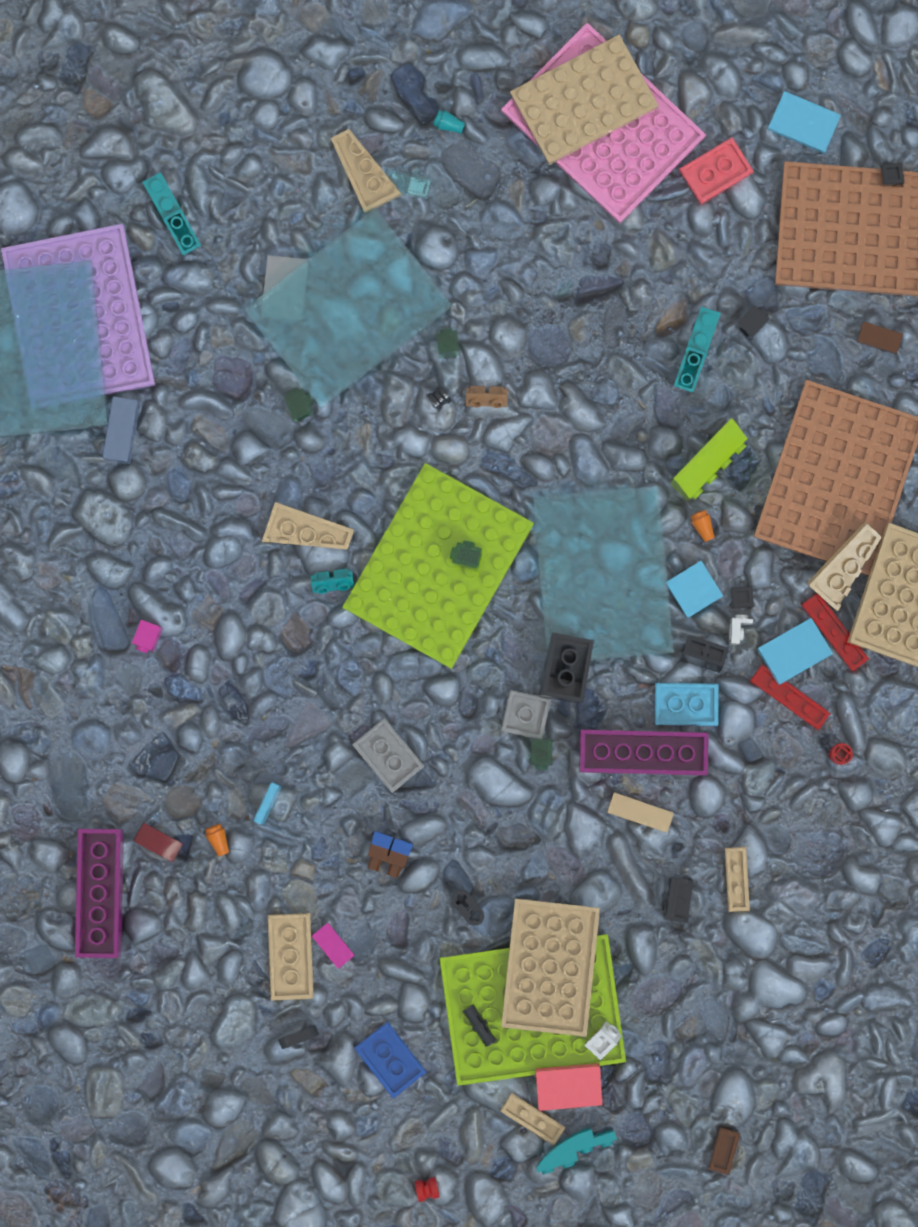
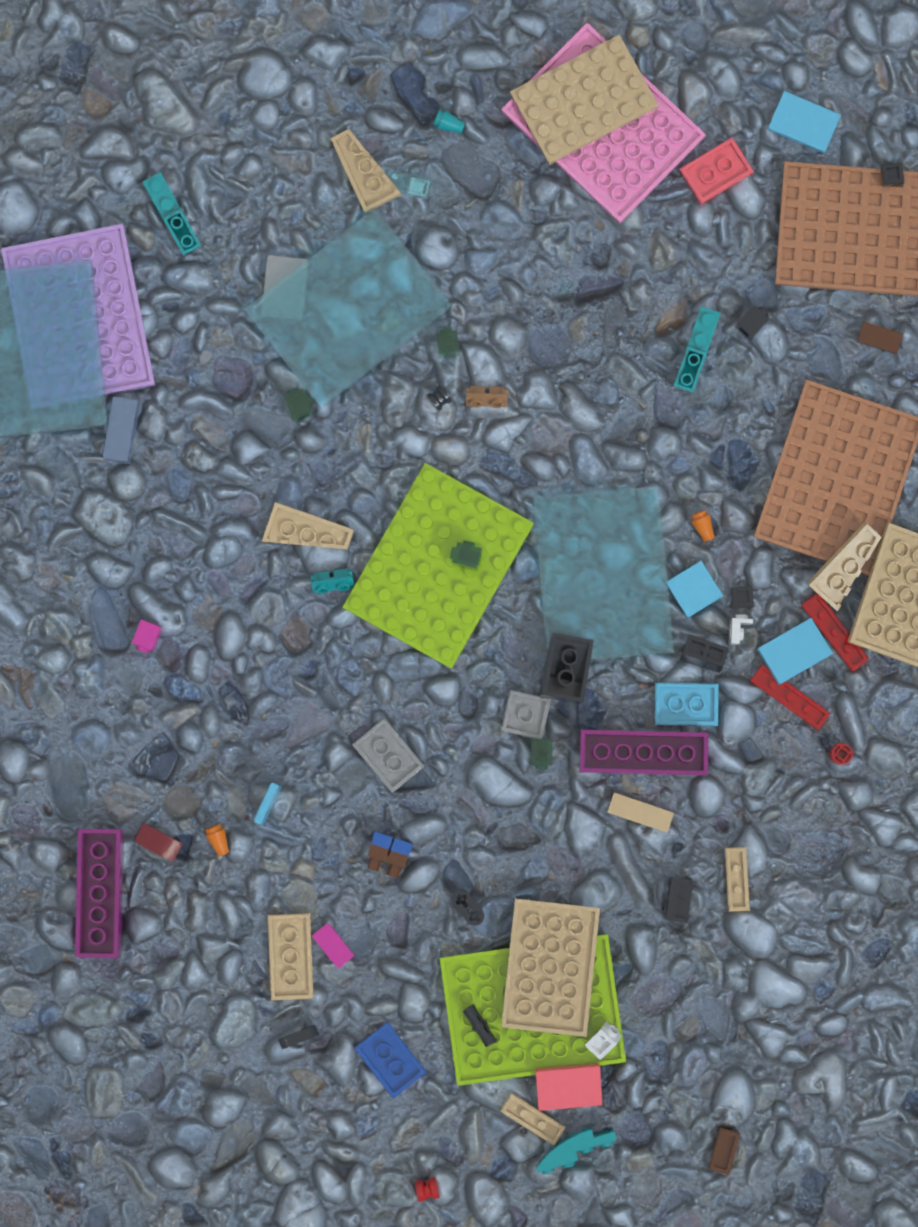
lime slope [670,418,748,501] -> none

